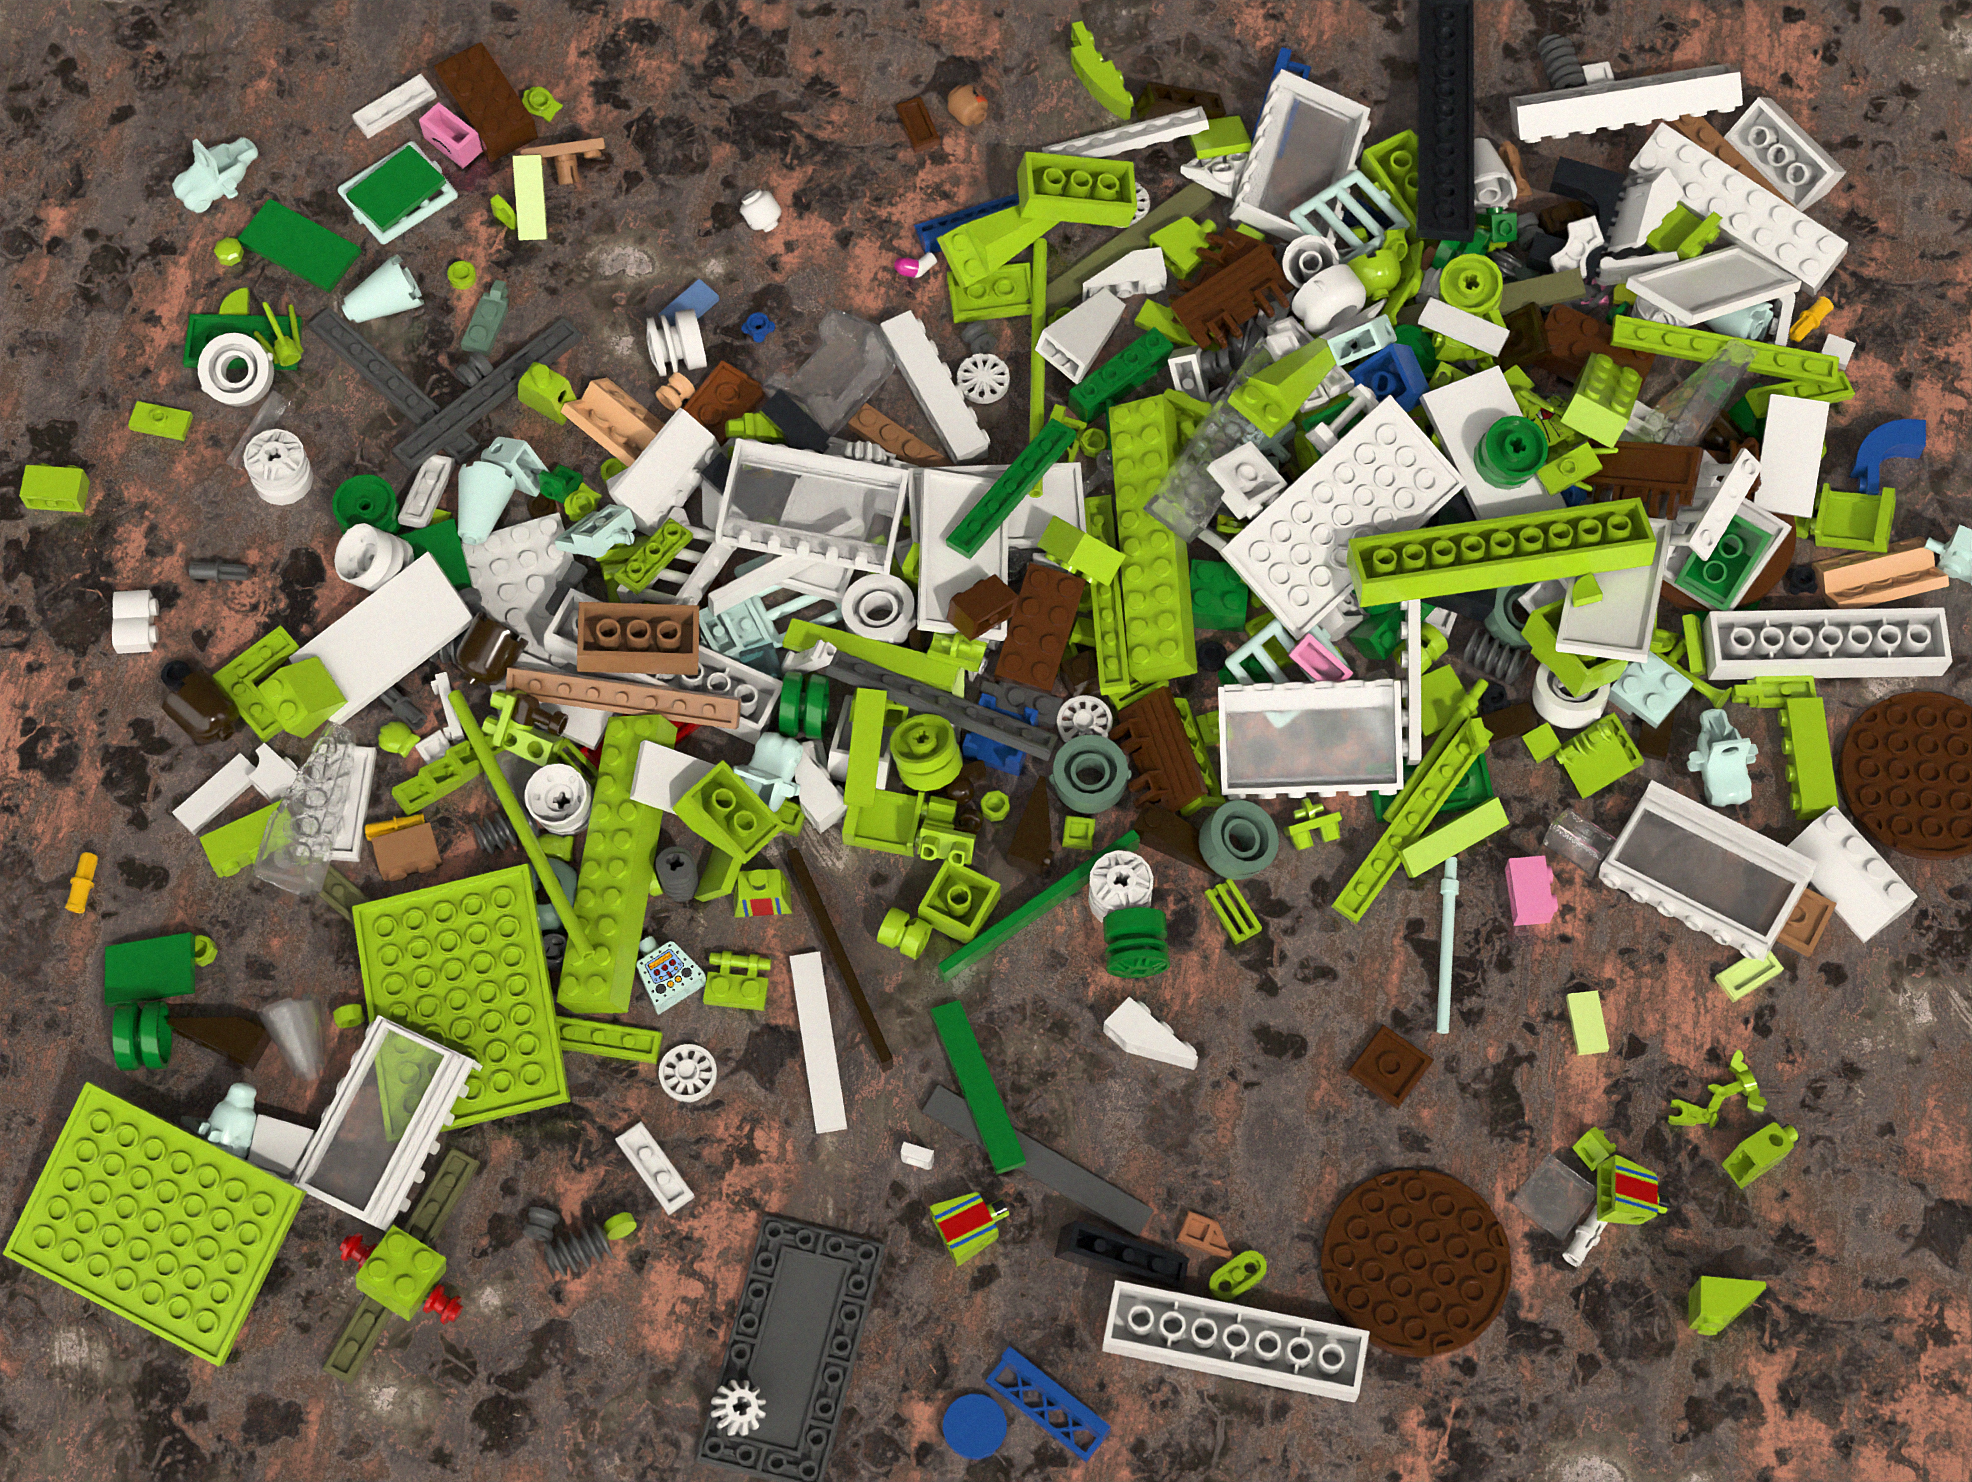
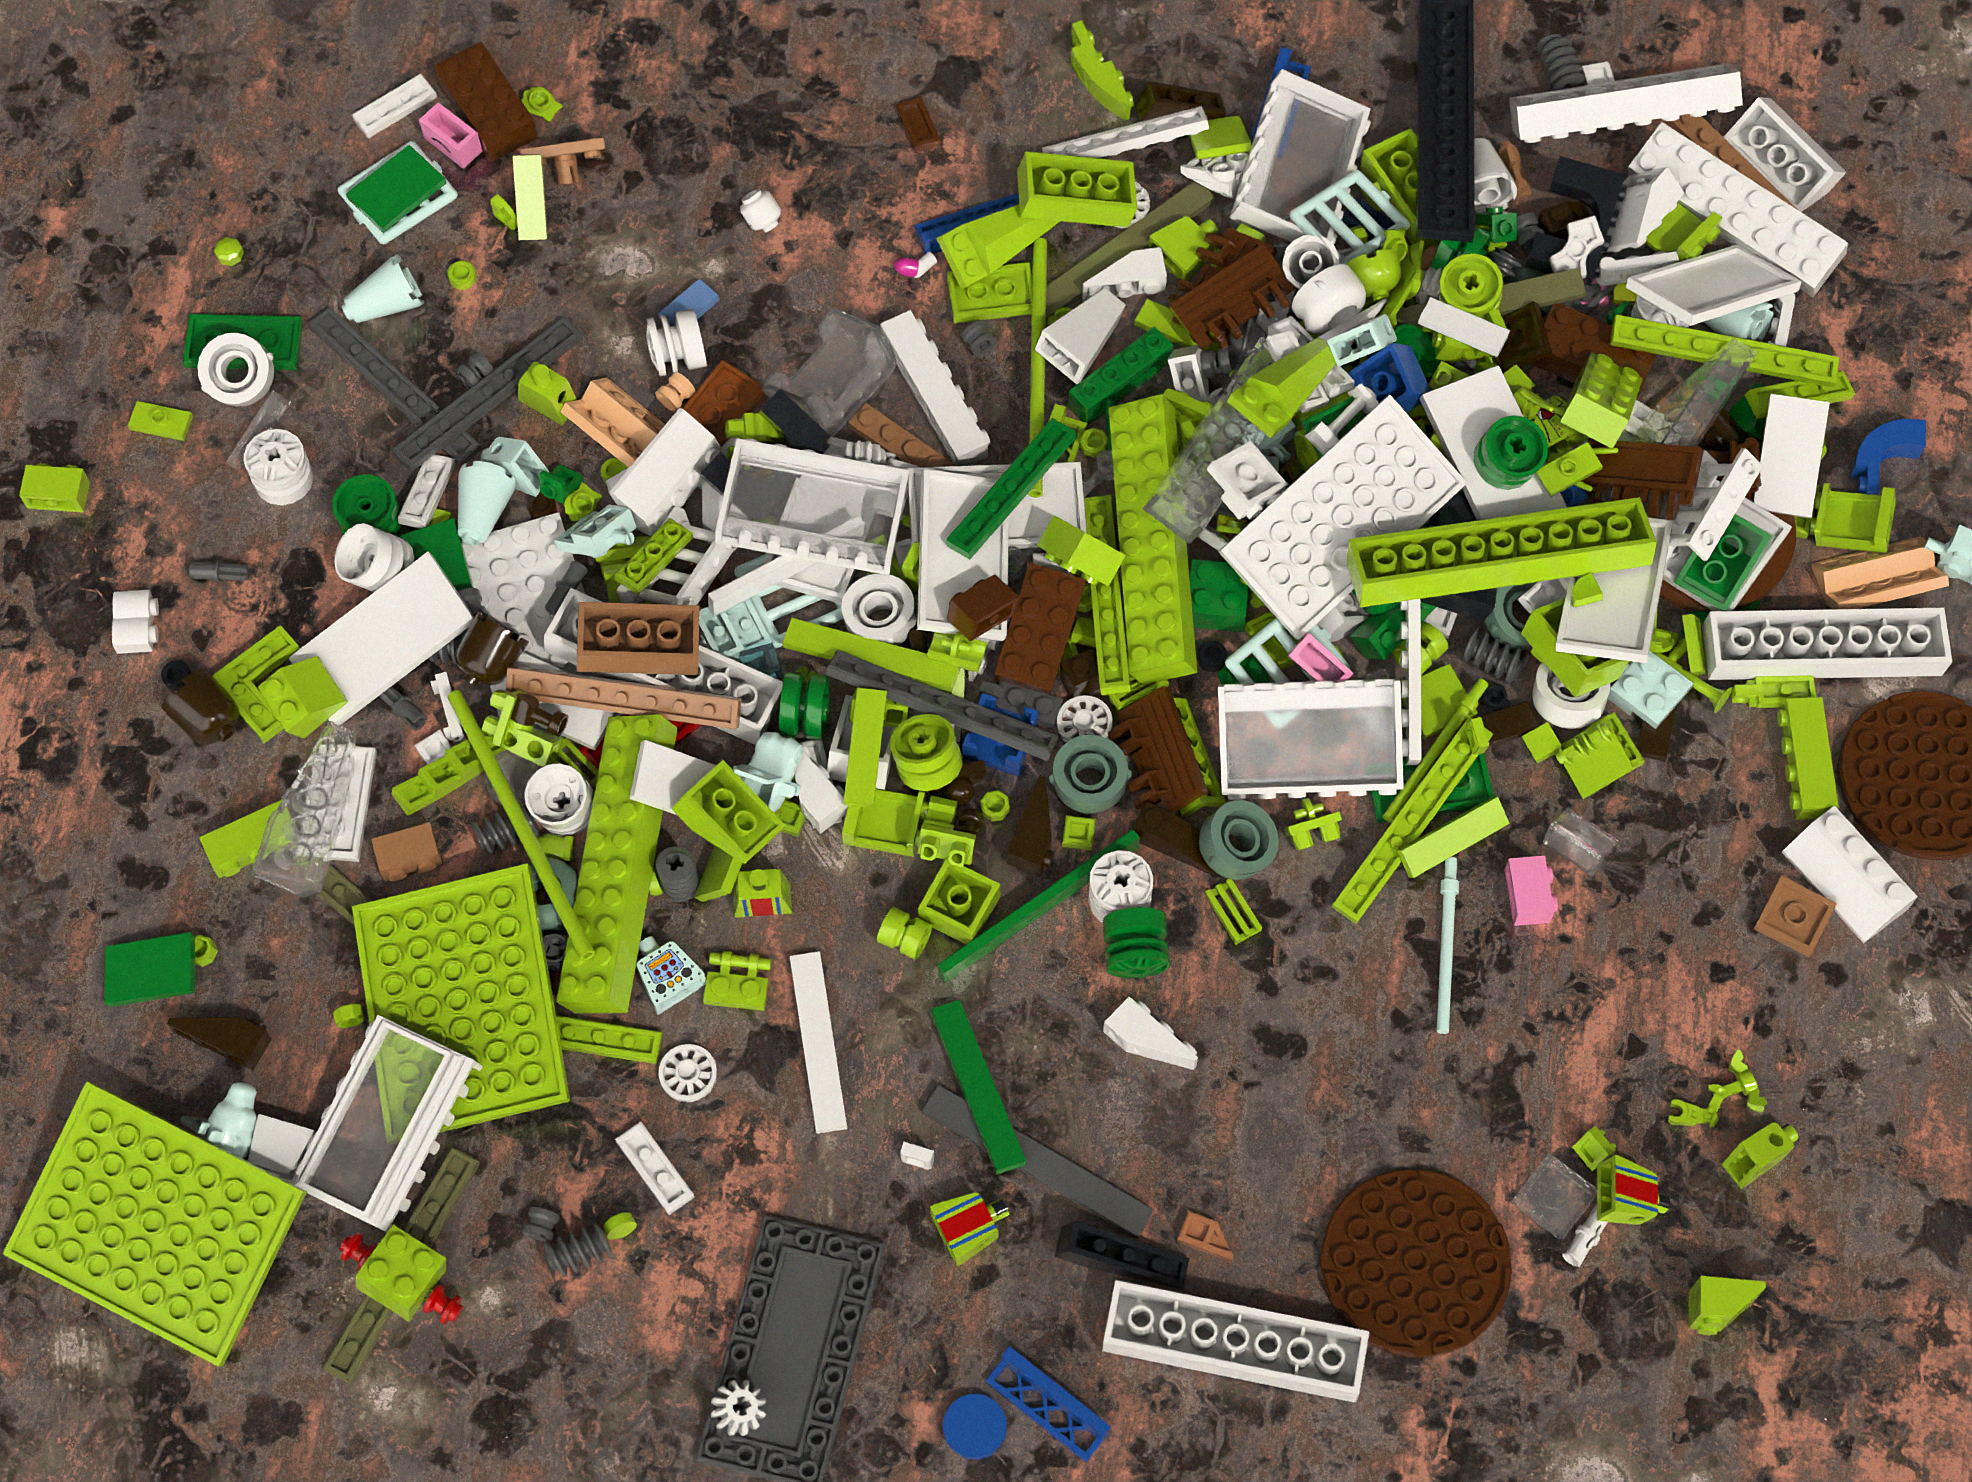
yellow axle [65,852,98,913] -> none
green wheel [112,1001,172,1071] -> none
light aqua piece [172,137,258,213] -> none
white tile [172,753,256,835] -> none
lime tile [219,287,250,315] -> none
green tile [237,198,362,294] -> none
white brick [248,743,309,804] -> none
lime plant [254,302,304,366] -> none
clear cone [258,993,325,1082] -> none
yellow axle [365,813,425,841] -> none
lime animal [378,721,421,758] -> none
sand green hinge [461,279,509,357] -> none
blue plate [741,312,775,343] -> none
white piece [781,640,837,675] -> none
dark brown tile [787,847,893,1073] -> none
medium nougat head [948,85,988,126] -> none
white wheel [957,353,1010,404] -> none
lime tile [1195,710,1233,747] -> none
lime plate [1209,1251,1267,1303] -> none
reddish brown tile [1347,1024,1434,1110] -> none
yellowish green tile [1566,990,1609,1056] -> none
window [1598,780,1817,962] -> none
light aqua piece [1687,709,1758,807] -> none
yellowish green tile [1714,951,1784,1003] -> none
black plate [1786,566,1818,596] -> none
yellow axle [1789,296,1833,342] -> none
white tile [1821,333,1856,371] -> none

